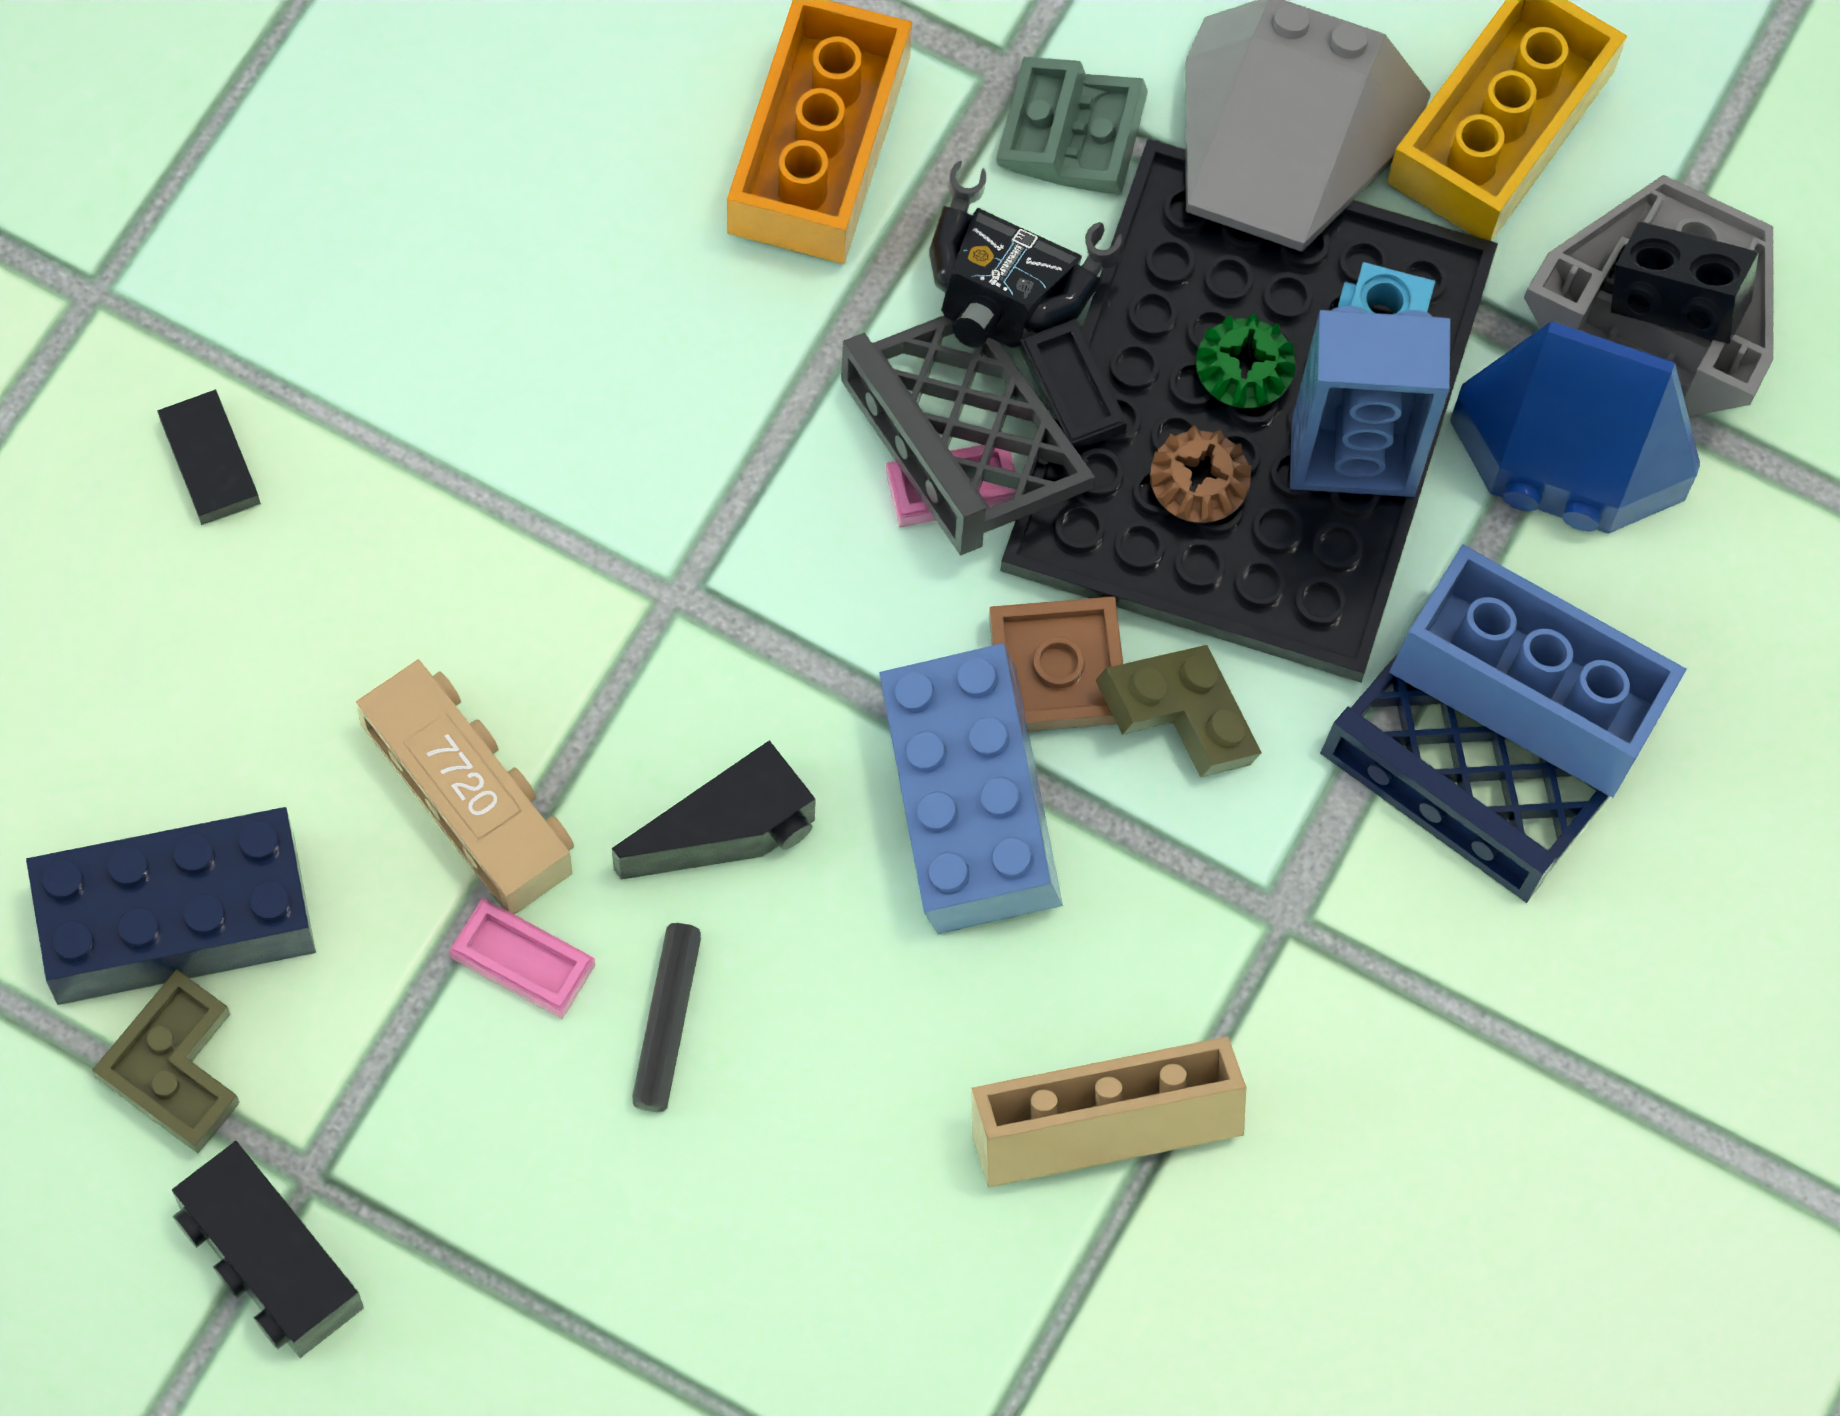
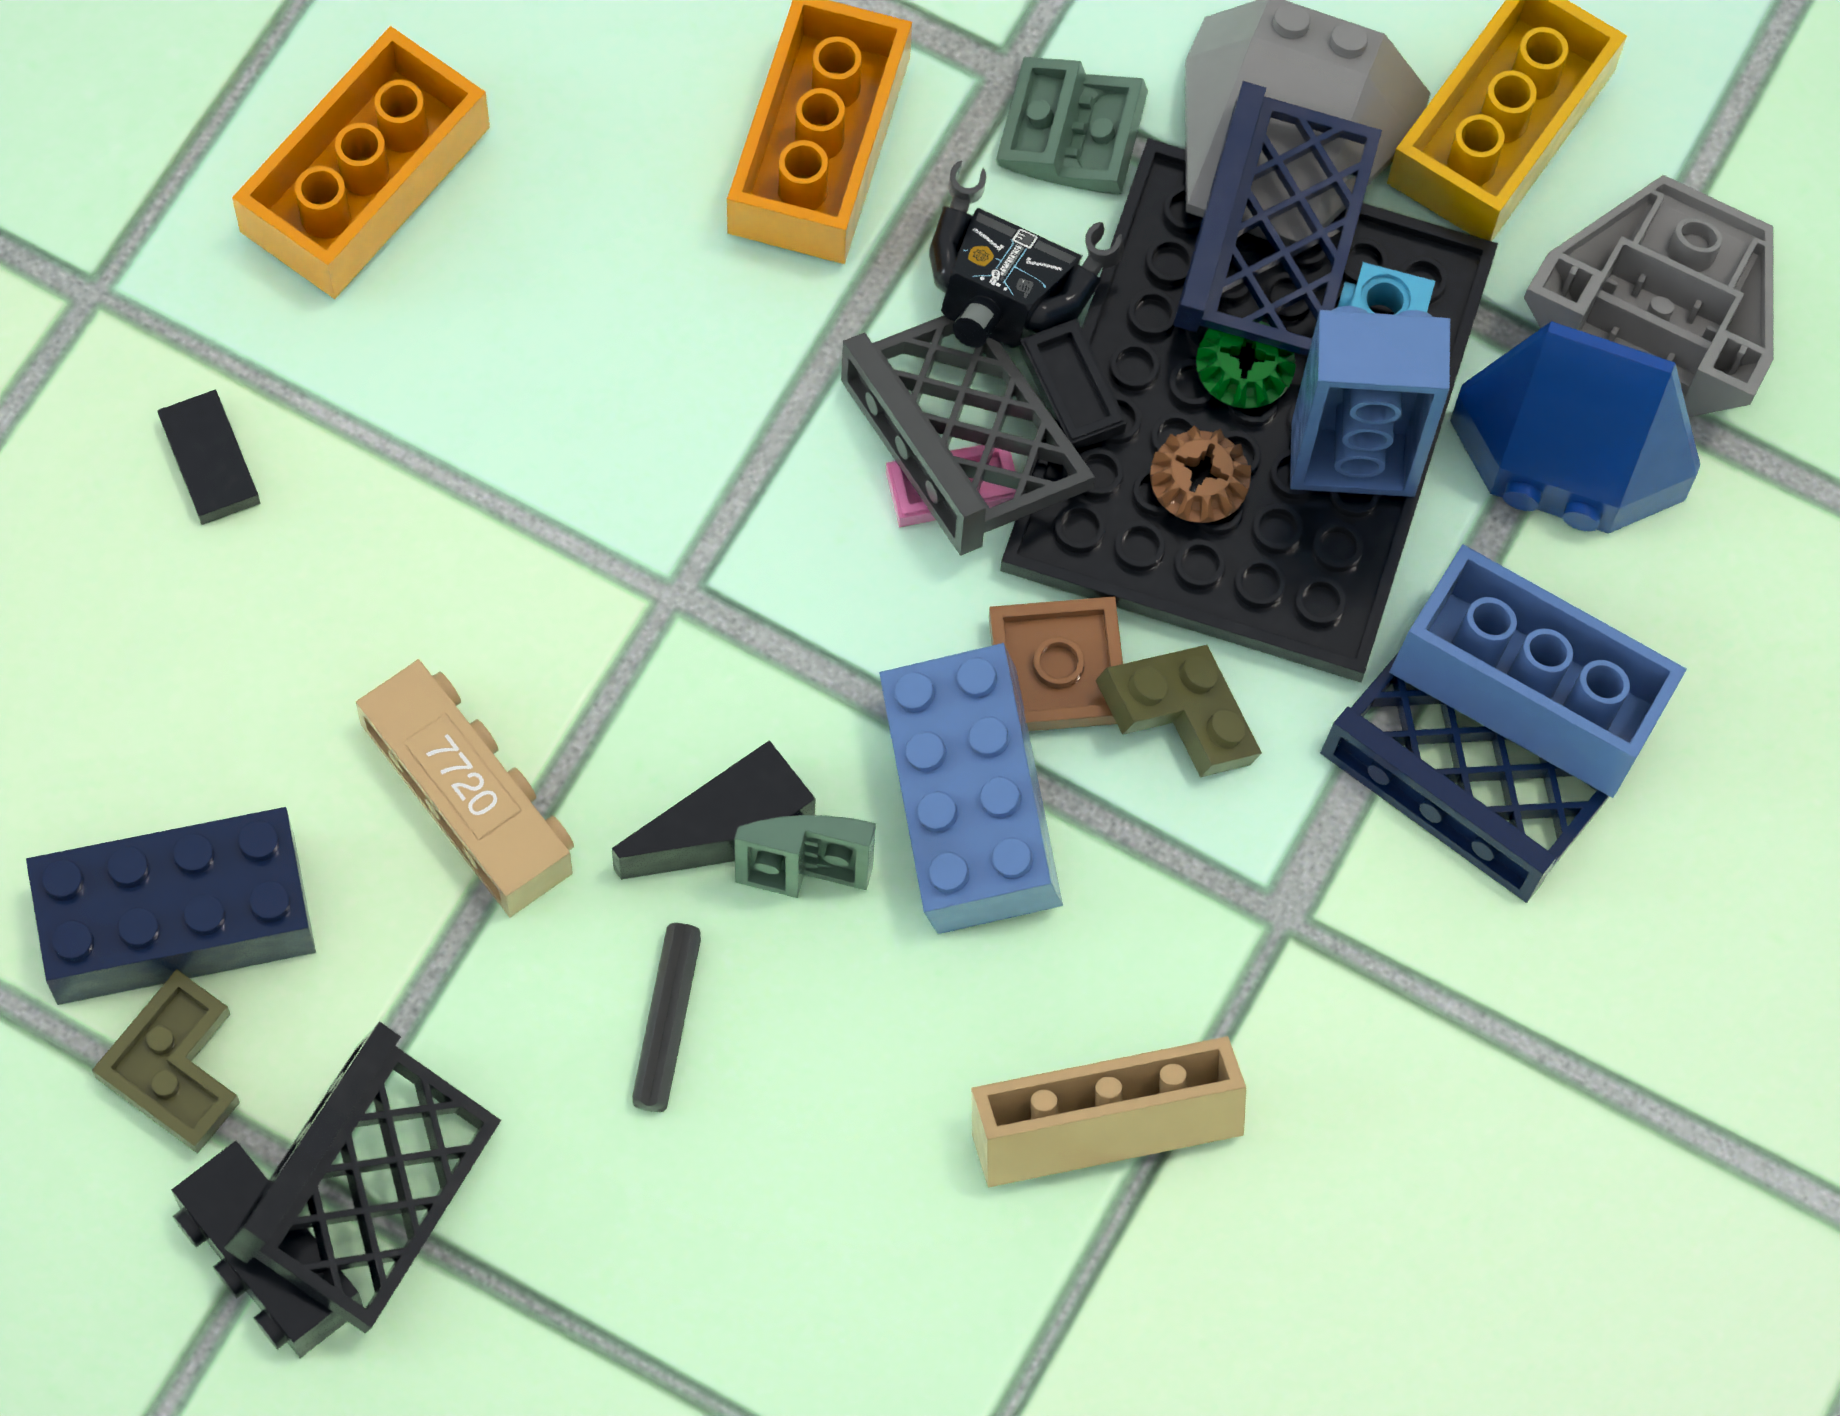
bright pink tile [449,897,596,1019] -> none
black brick [1611,221,1759,344] -> none
none -> black fence [224,1021,501,1334]
none -> light orange brick [232,26,490,299]
none -> sand green slope [735,815,876,898]
none -> dark blue fence [1173,81,1382,356]

